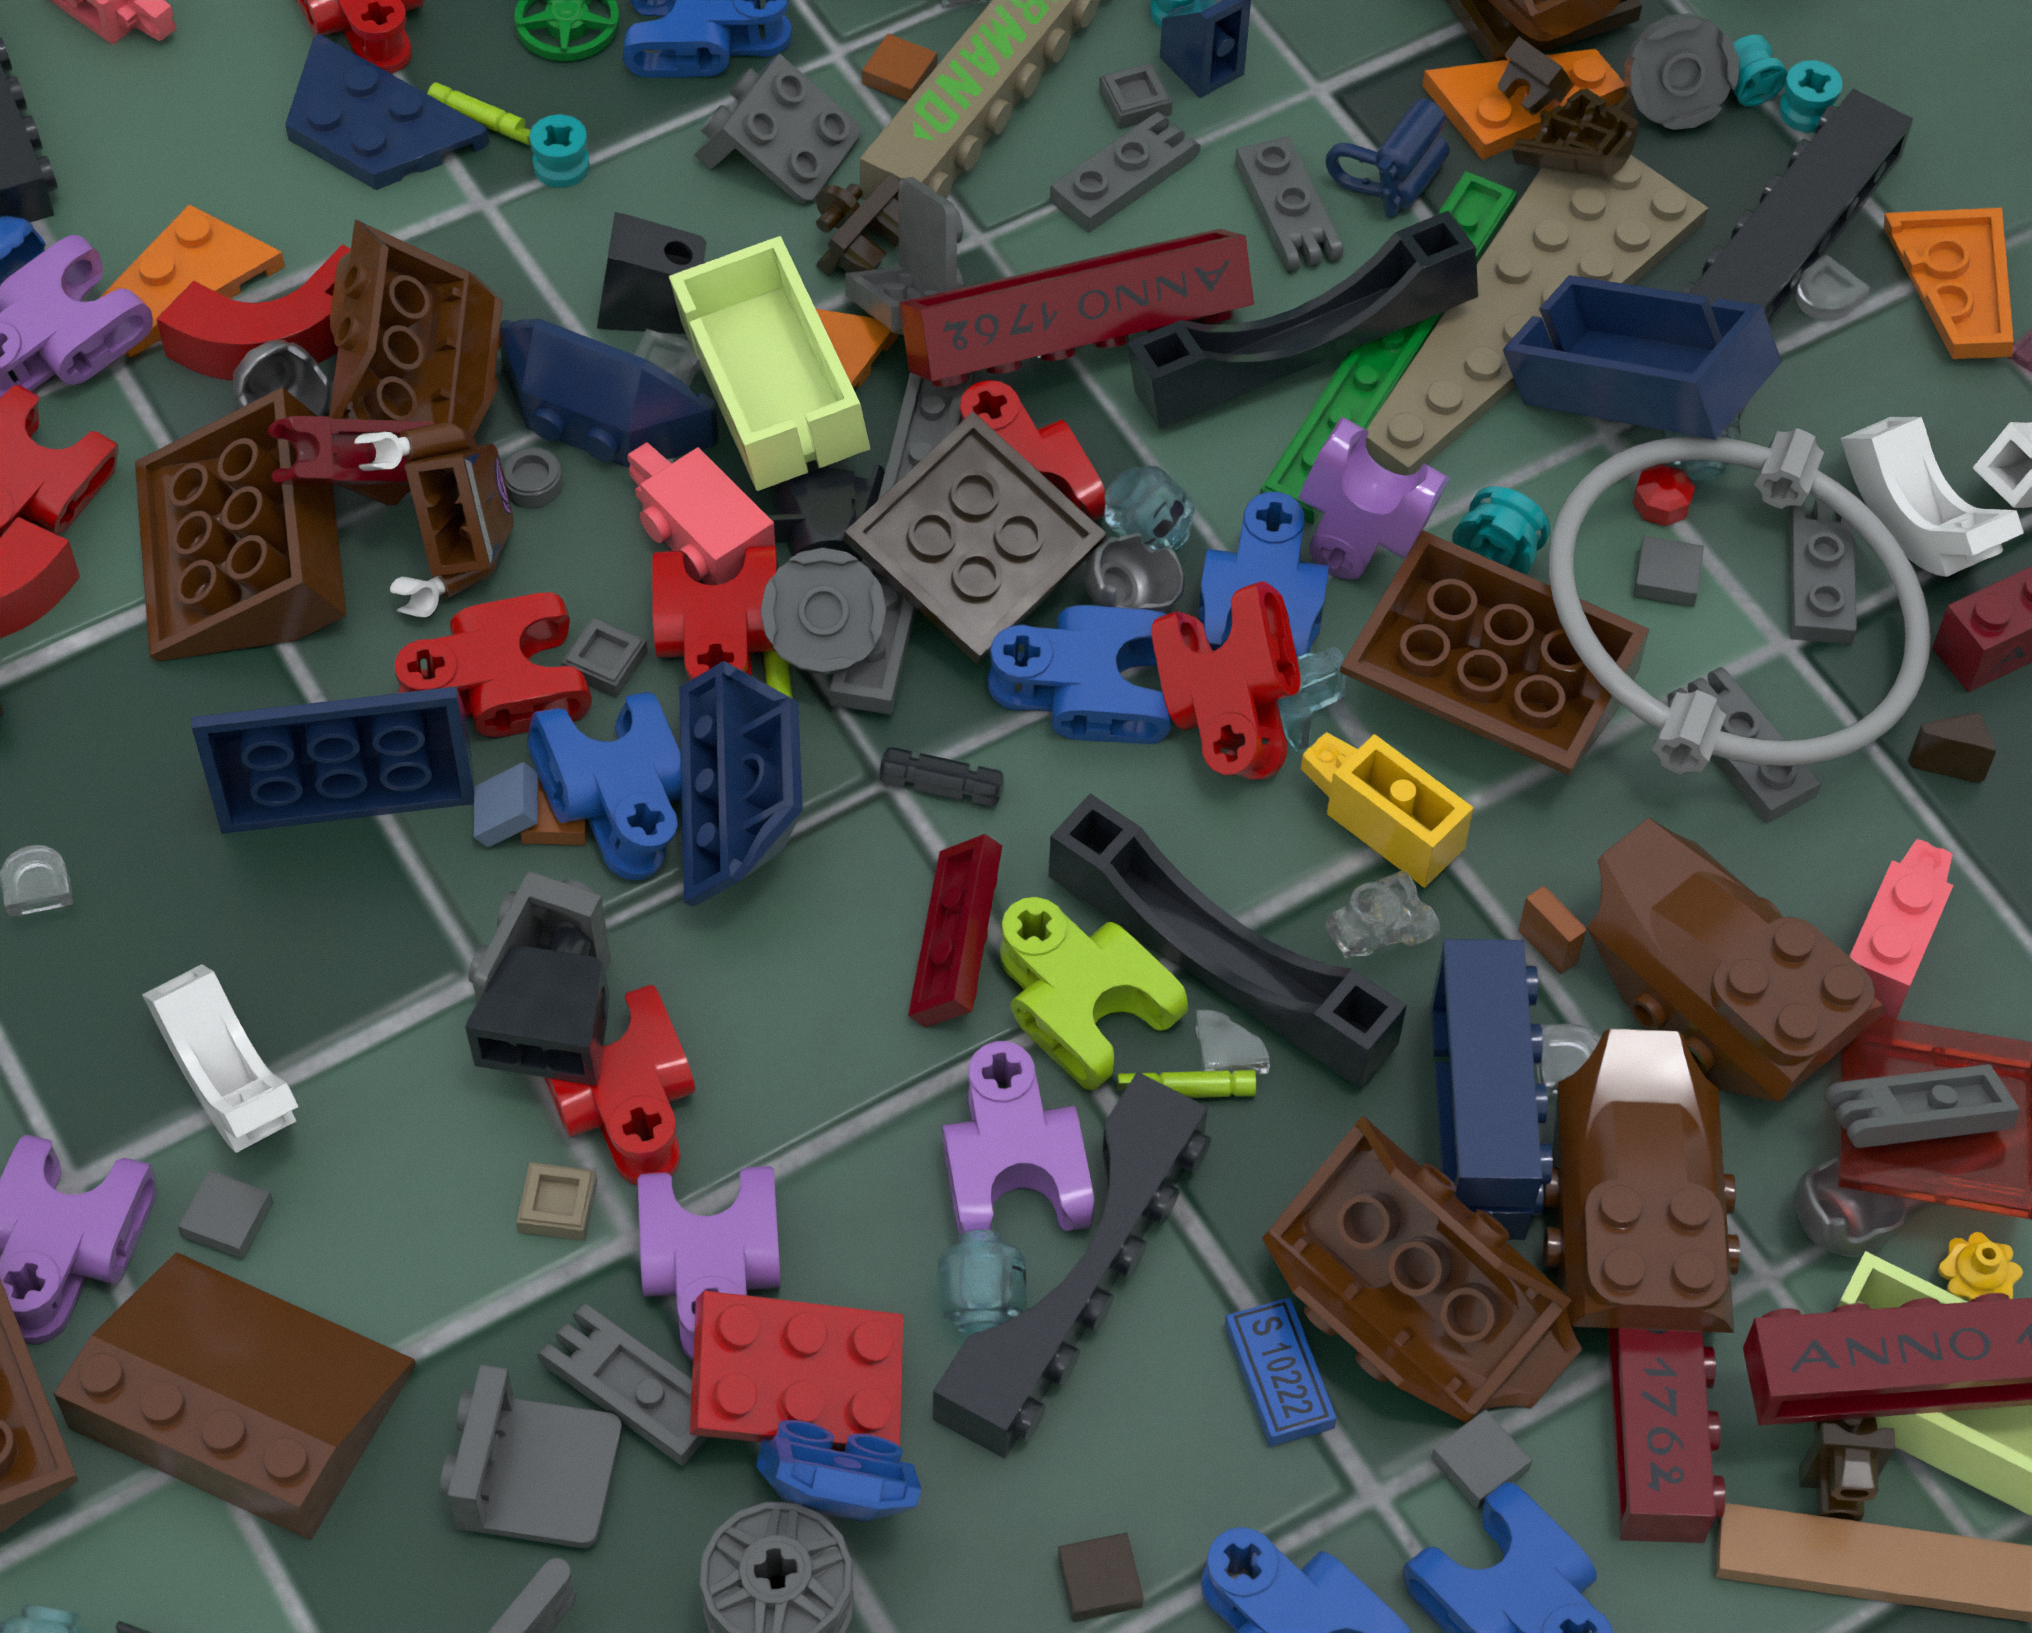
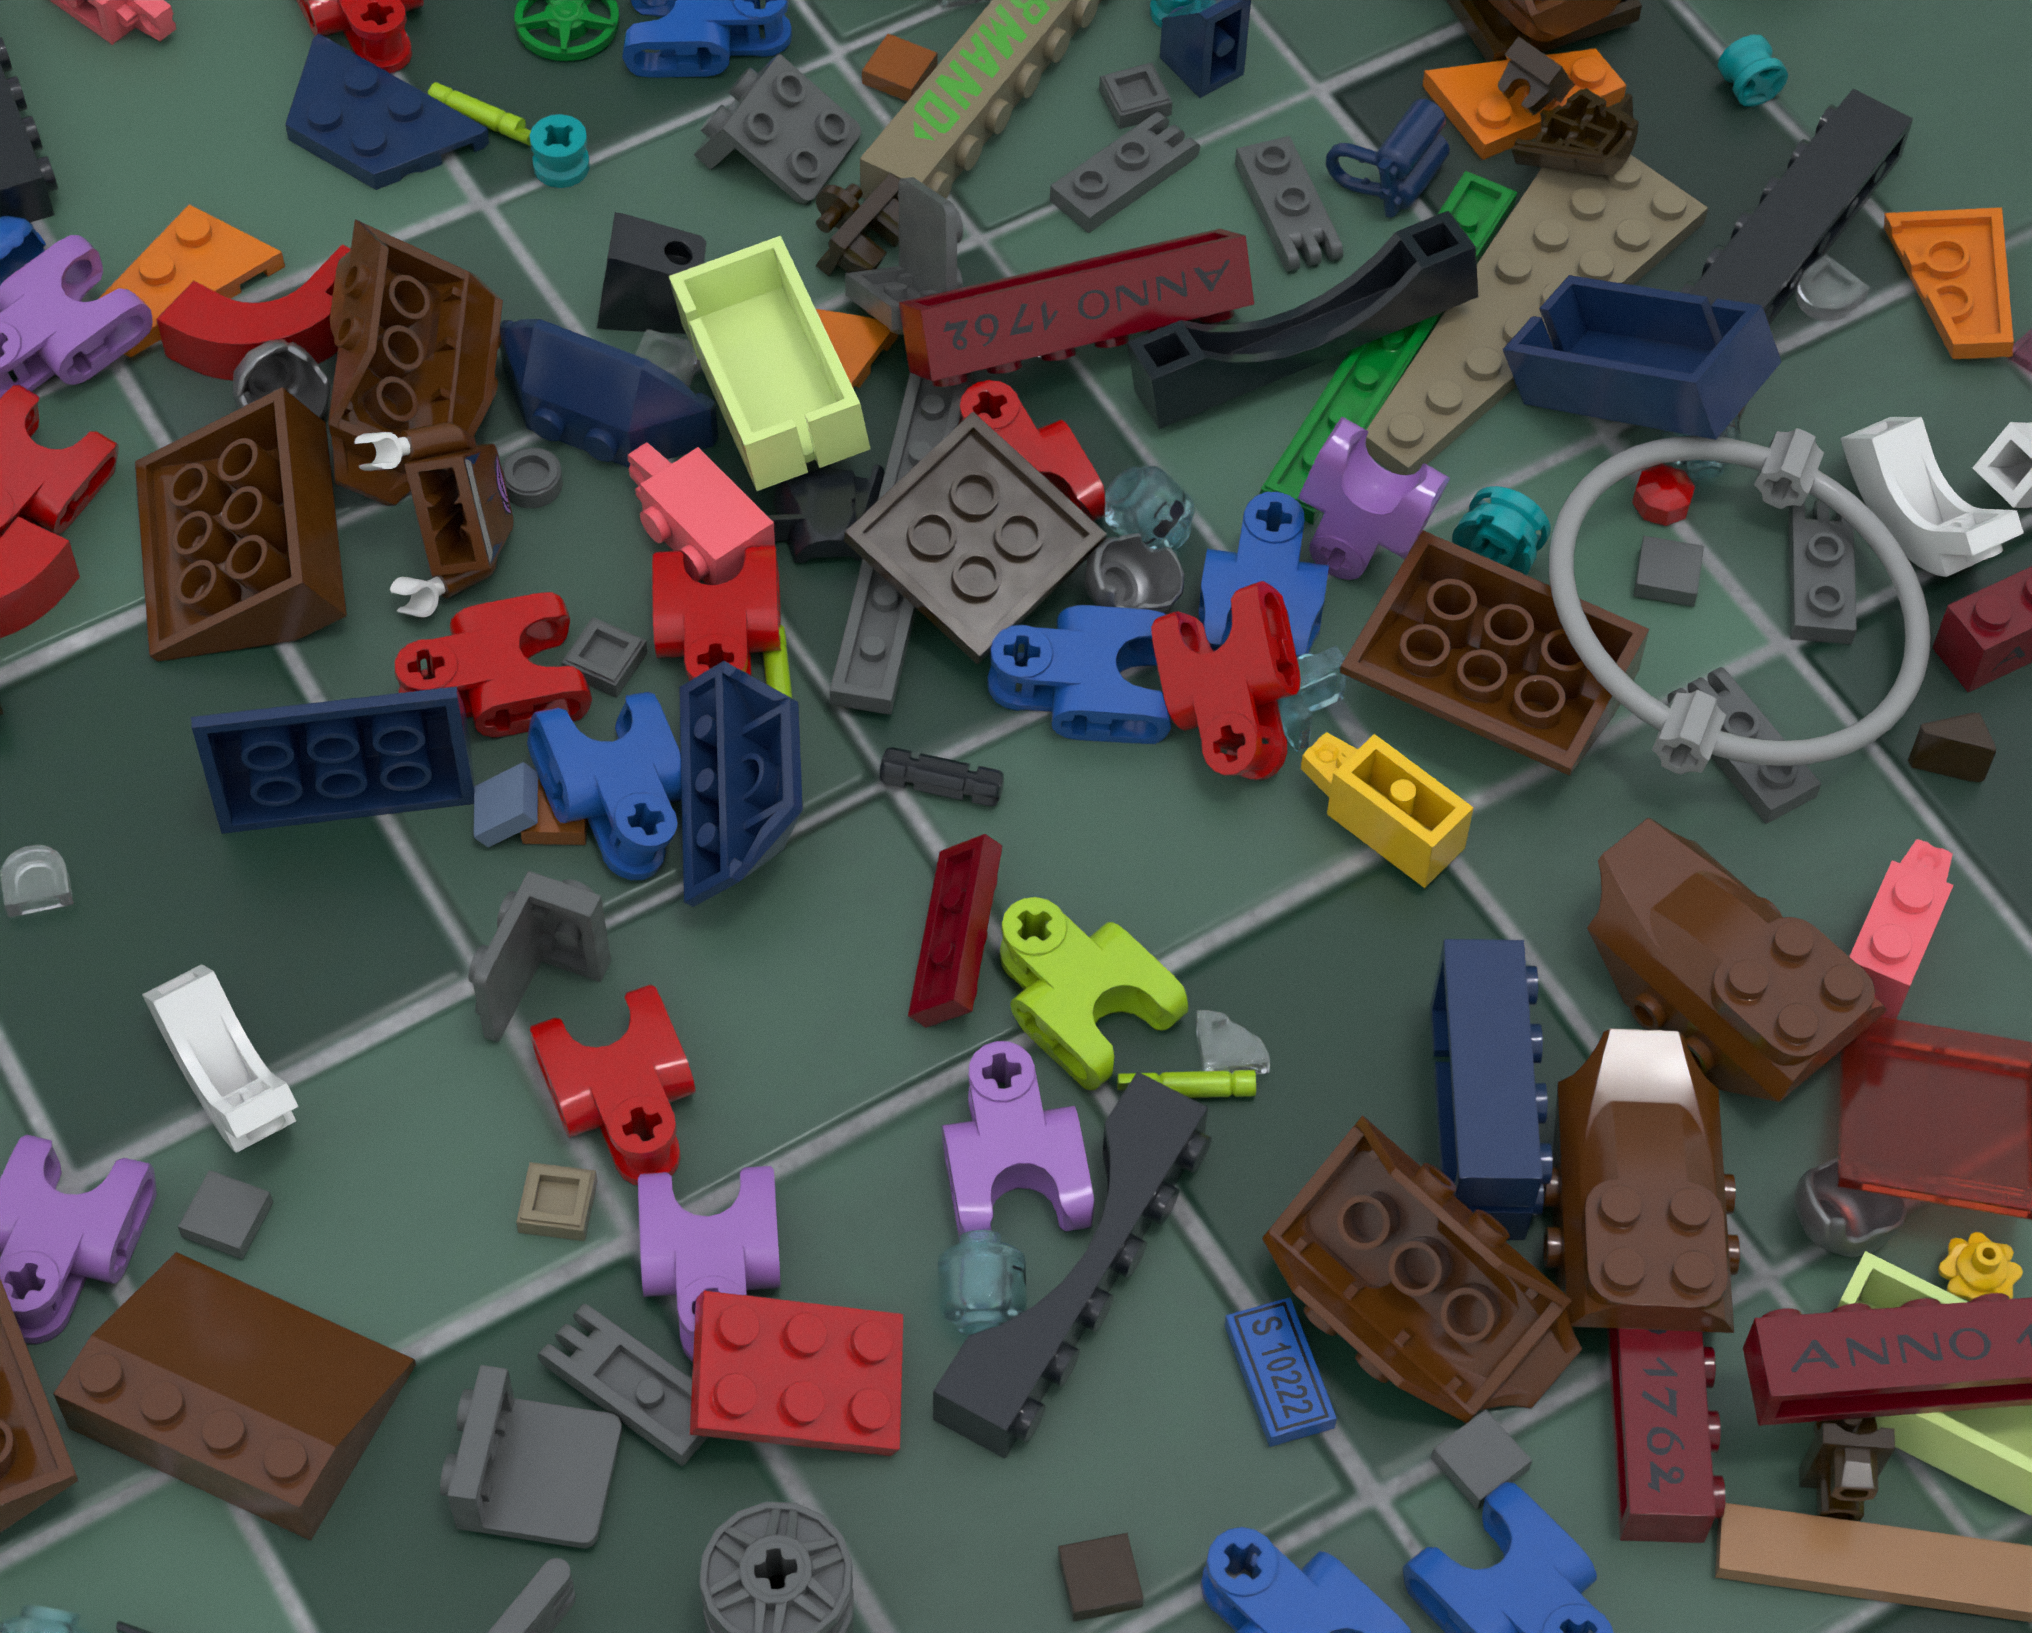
dark red plate [268,416,435,485] -> none
black torso [465,927,609,1086] -> none
blue slope [756,1420,922,1522] -> none
dark grey tile [761,548,887,675] -> none
black arch [1048,793,1407,1089] -> none
clear plate [1326,871,1440,958] -> none
dark orange tile [1518,886,1586,975] -> none
clear tile [1537,1024,1600,1094] -> none
dark grey tile [1624,13,1739,130] -> none
teal wheel [1778,60,1843,133] -> none
dark grey hinge [1824,1064,2020,1148] -> none

